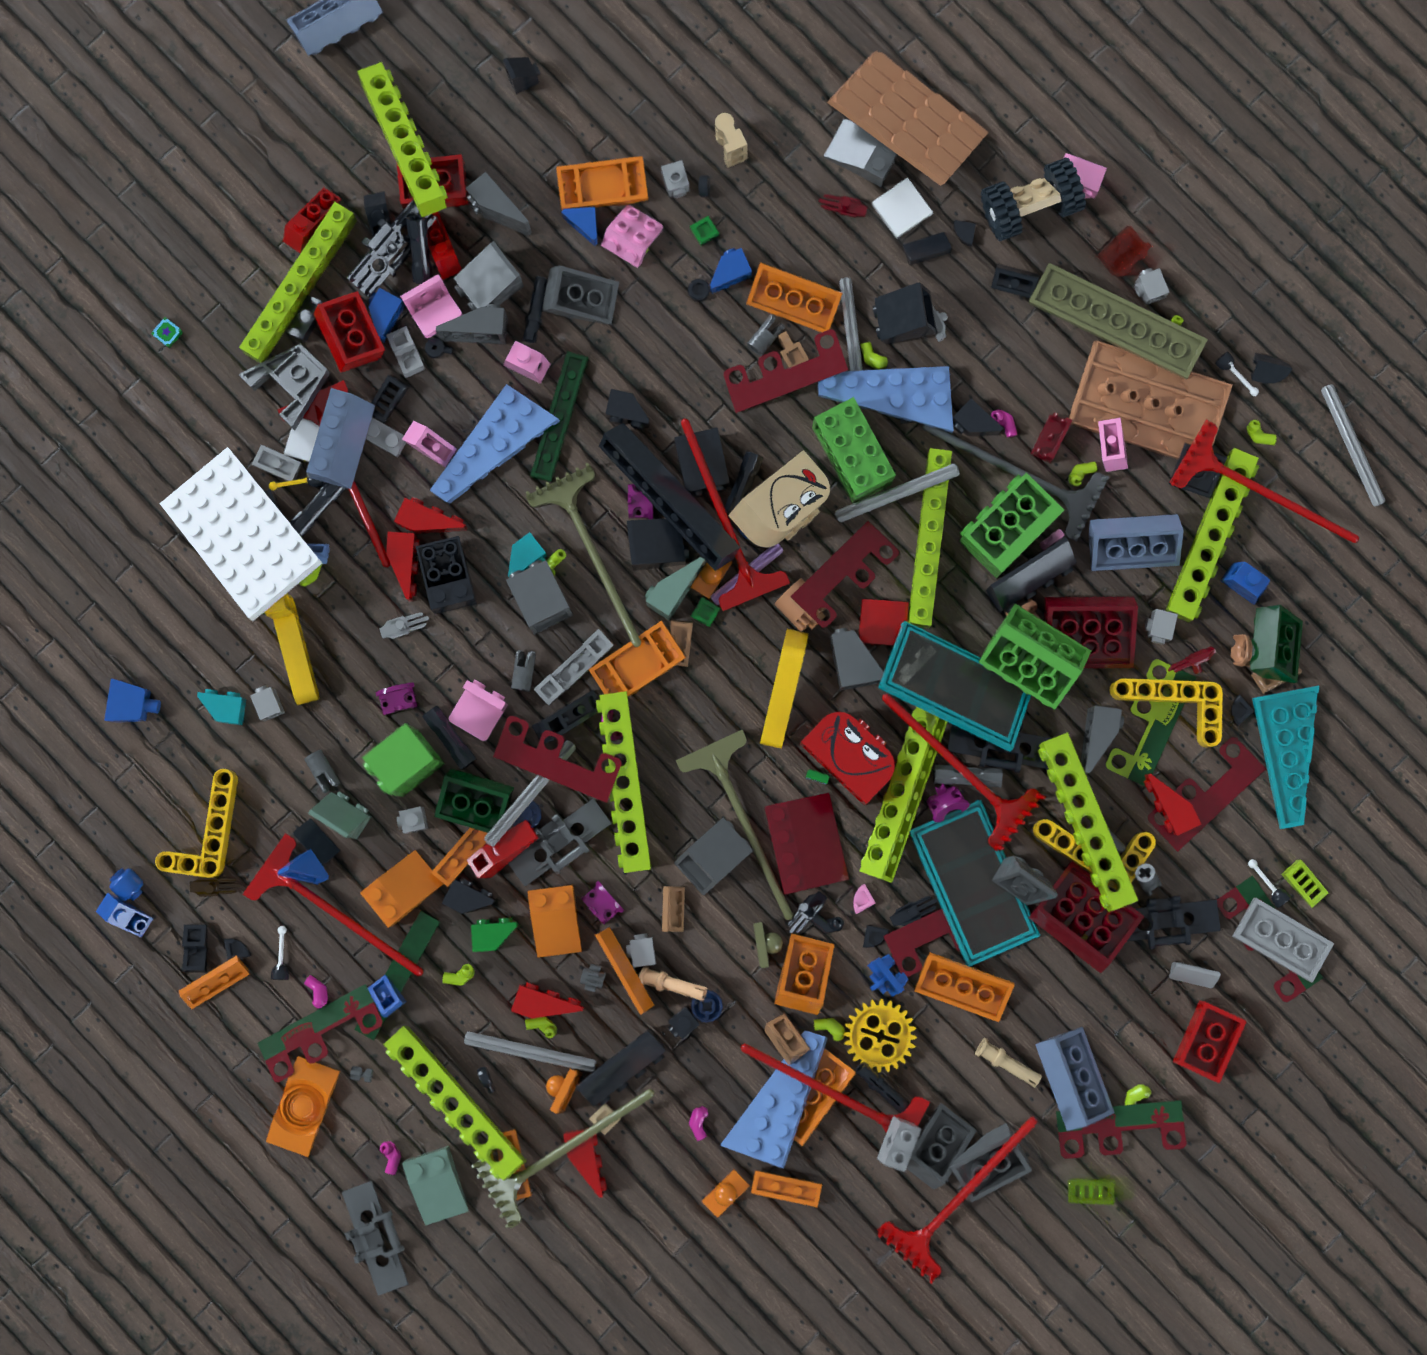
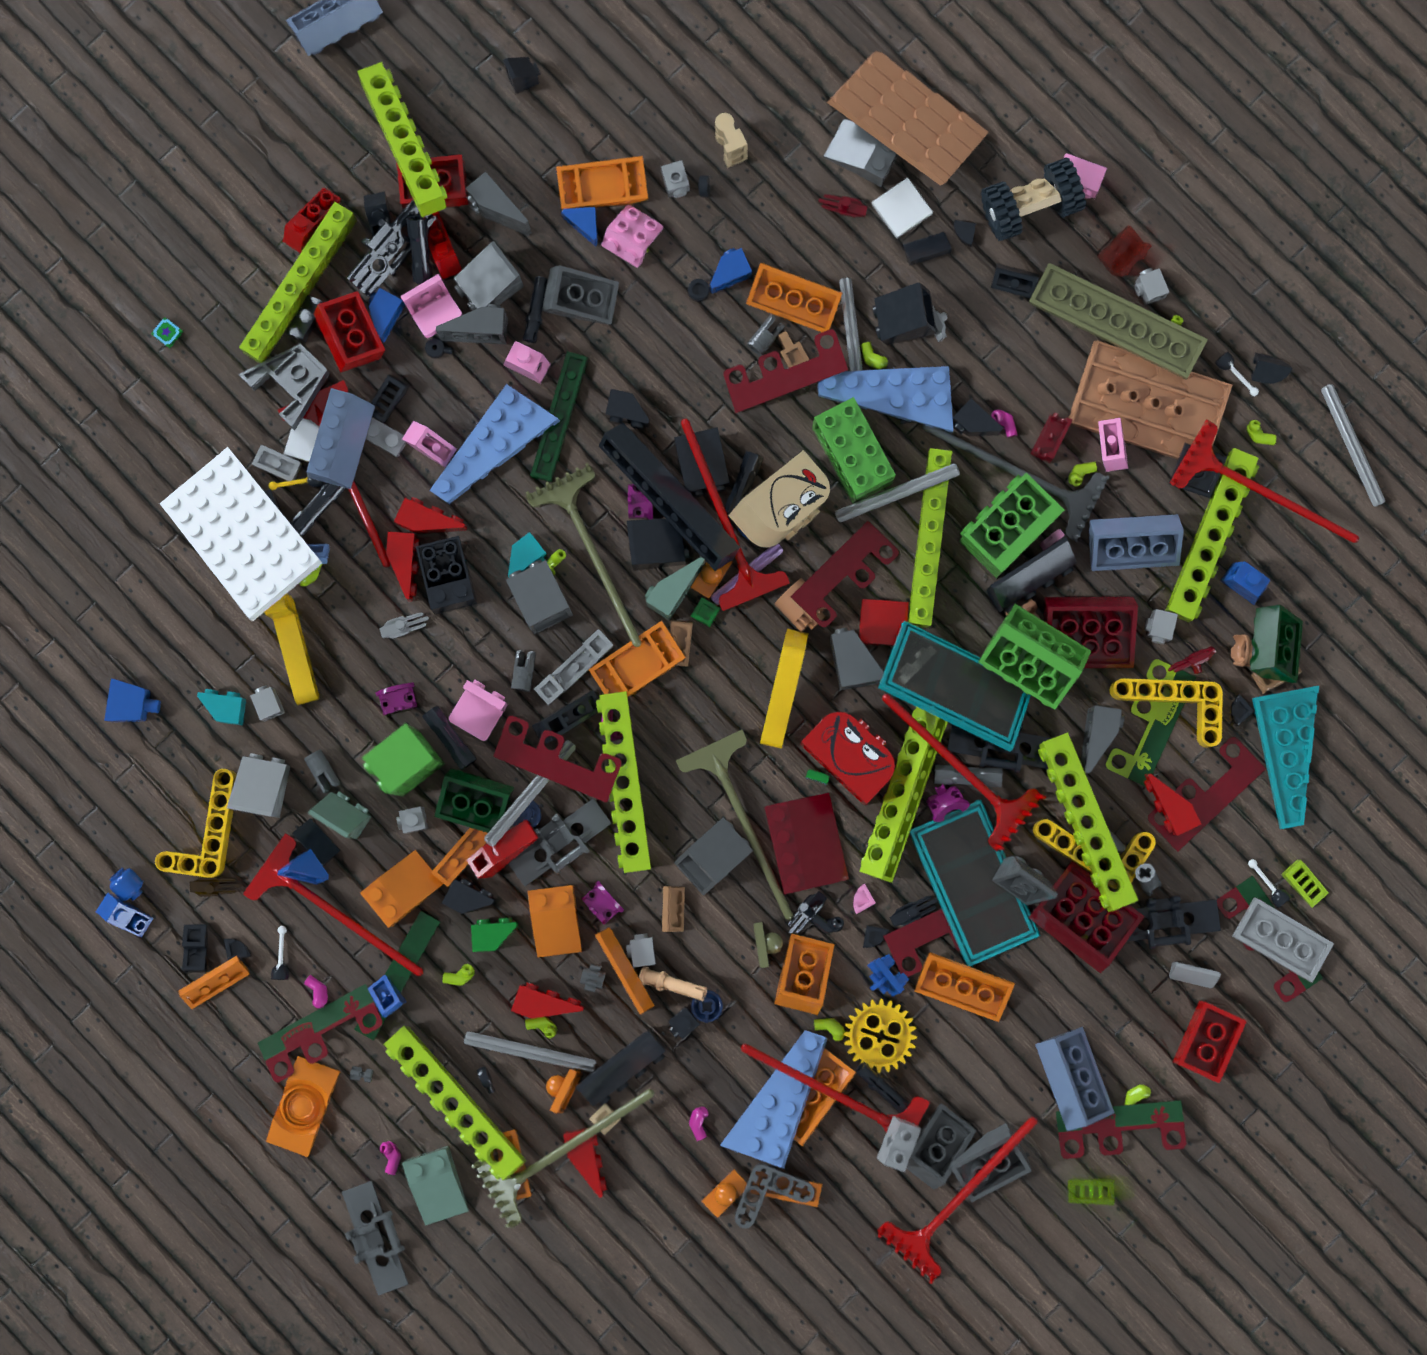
light grey slope [387,326,425,378] -> none
green tile [690,216,720,246] -> none
medium nougat slope [765,1014,810,1065] -> none
tan pin [975,1038,1042,1088] -> none
none -> light grey slope [227,753,290,818]
none -> dark grey beam [735,1163,814,1228]

